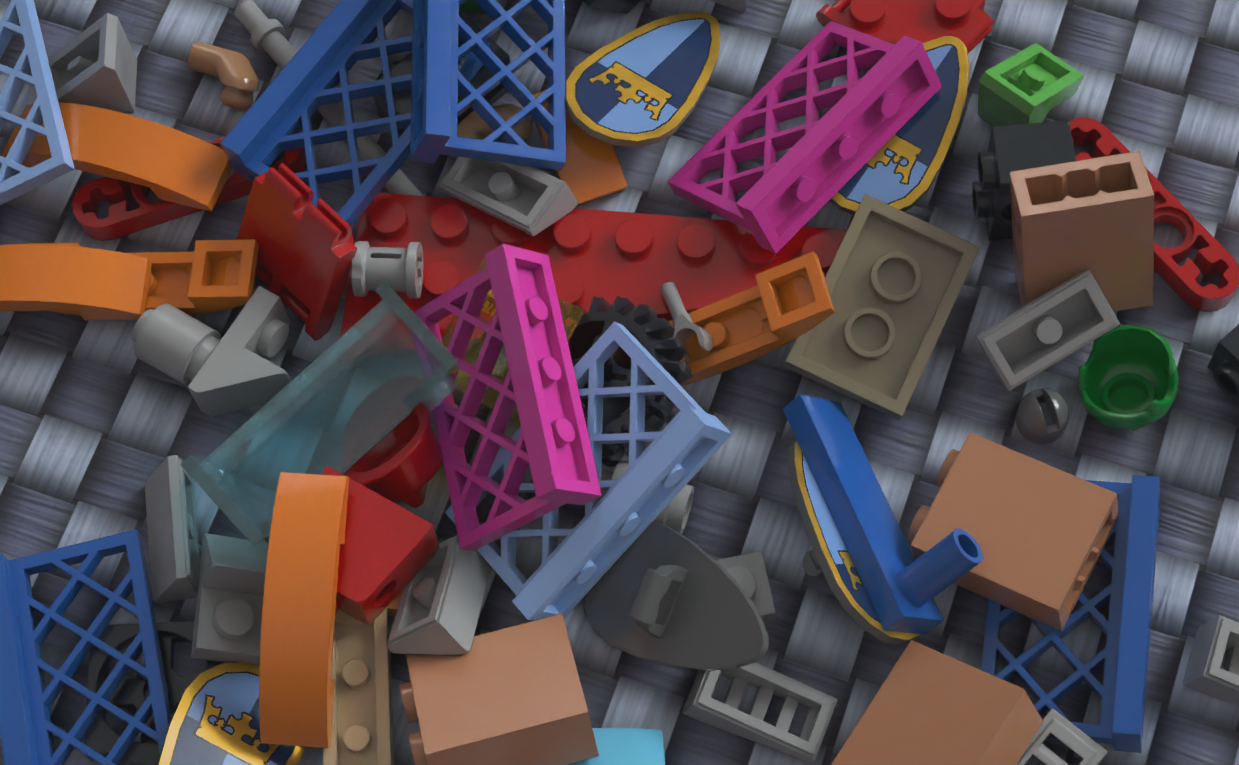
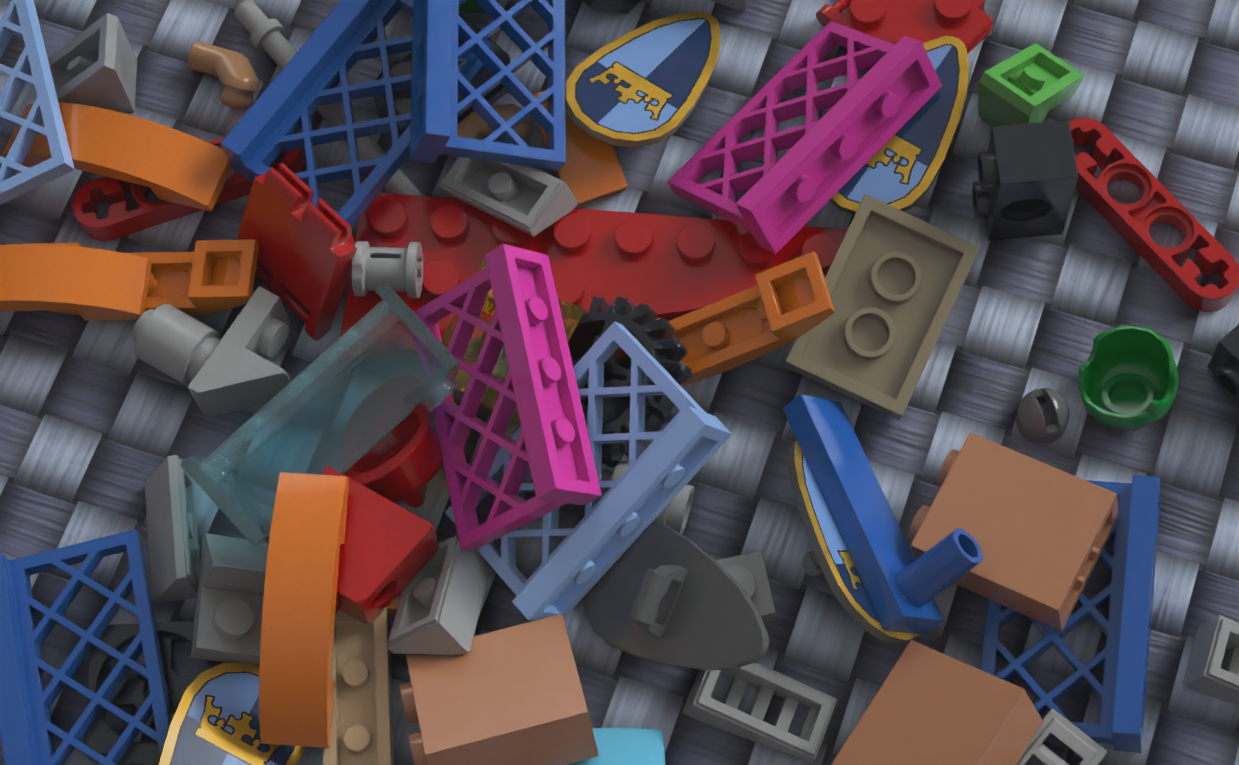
light grey hand [660,282,714,363] -> none
light grey slope [976,268,1120,391] -> none
nougat brick [1009,151,1154,312] -> none

